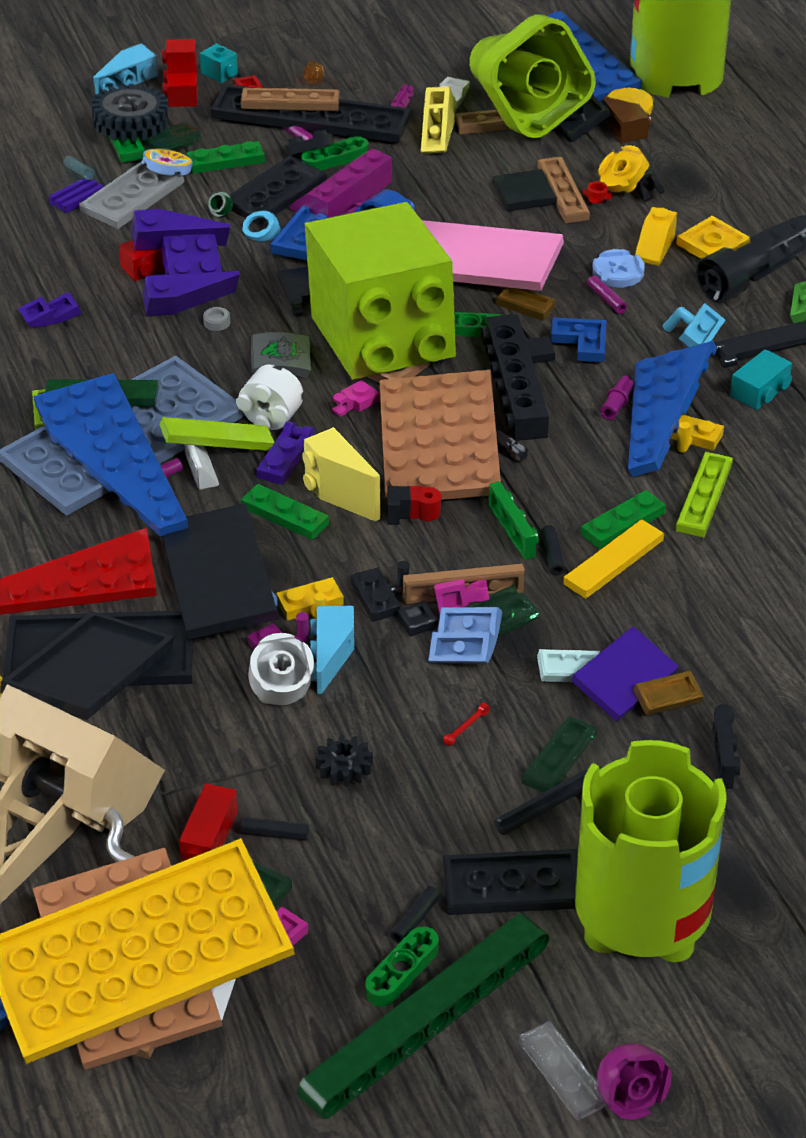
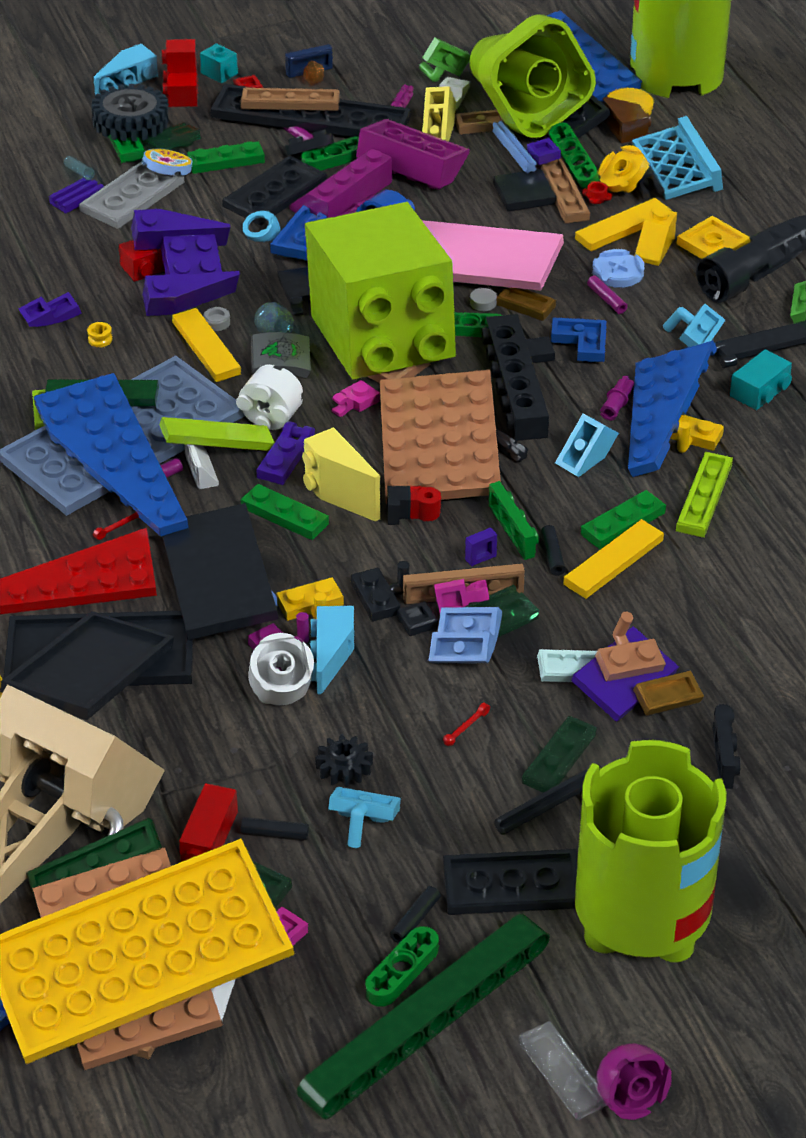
dark green plate [208,192,233,218] -> none
none -> dark green tile [26,818,162,903]
none -> yellow bush [87,322,112,347]
none -> red hinge [93,511,140,540]
none -> yellow tile [172,308,241,382]
none -> clear light blue head [254,302,294,333]
none -> dark blue tile [285,44,333,78]
none -> medium azure plate [328,787,401,848]
none -> magenta slope [356,119,470,189]
none -> bright green plate [419,38,471,82]
none -> dark purple plate [465,528,497,566]
none -> light grey tile [470,288,497,312]
none -> medium blue axle [492,121,537,173]
none -> dark purple plate [527,138,561,165]
none -> green beam [549,123,600,189]
none -> medium azure slope [555,413,619,477]
none -> yellow tile [575,198,671,251]
none -> nougat plate [595,612,666,682]
none -> medium azure fence [632,116,723,200]

